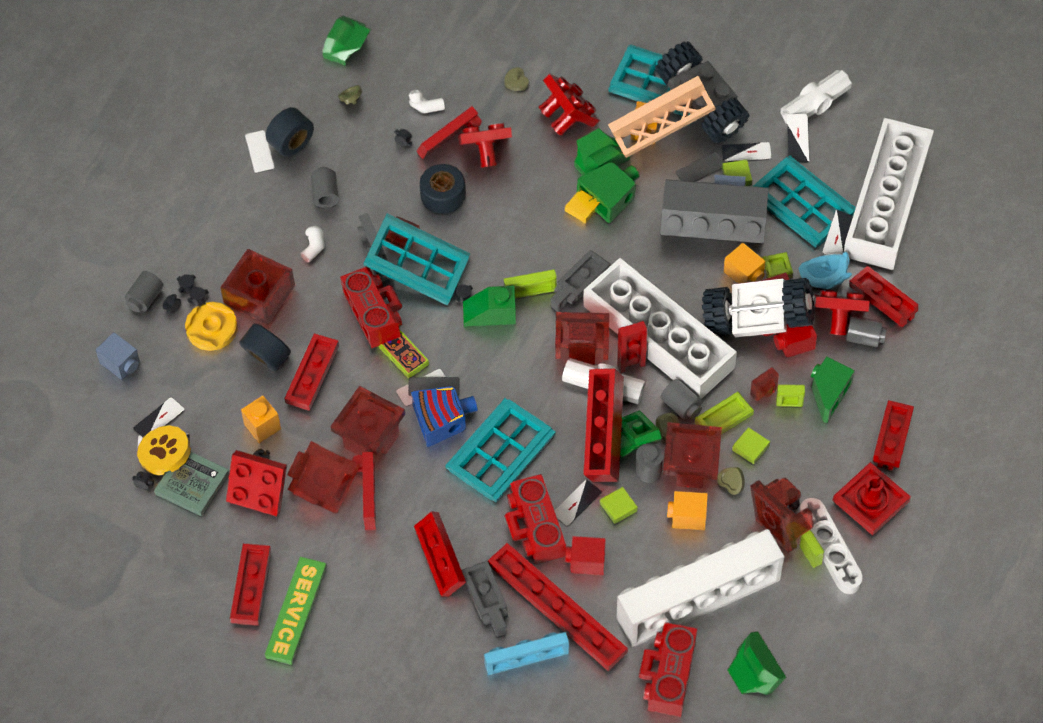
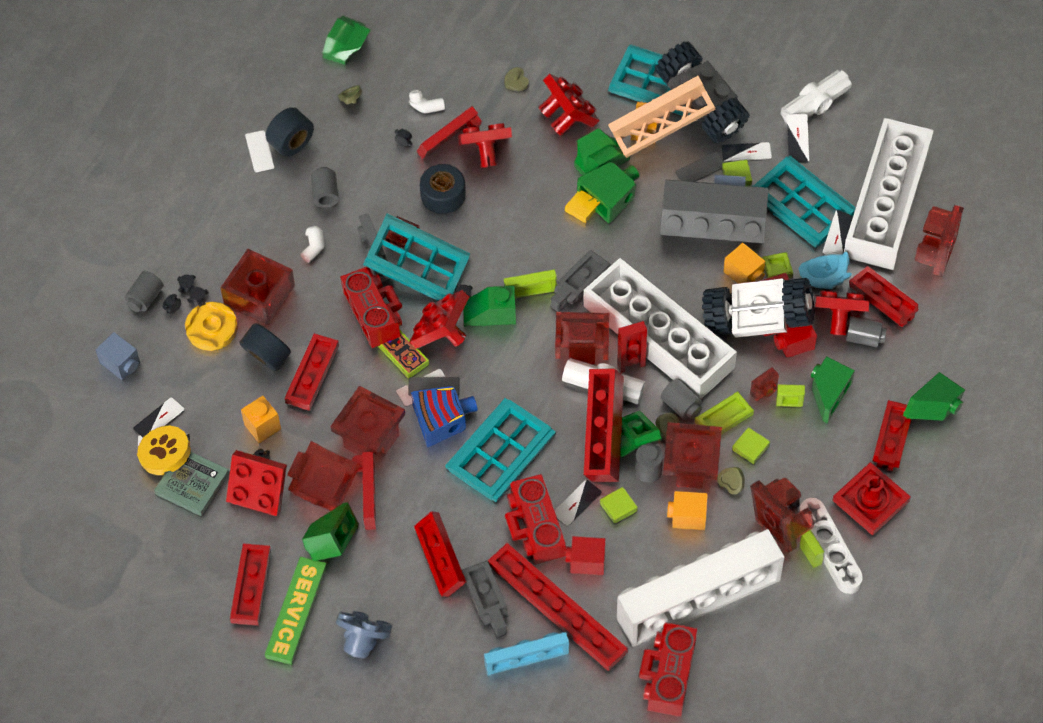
black piece [132,471,154,489] -> none
green slope [727,631,787,695] -> none
none -> green slope [302,502,359,561]
none -> sand blue plate [336,611,392,658]
none -> red plate [409,290,469,349]
none -> green slope [903,372,965,421]
none -> clear red panel [915,205,964,277]

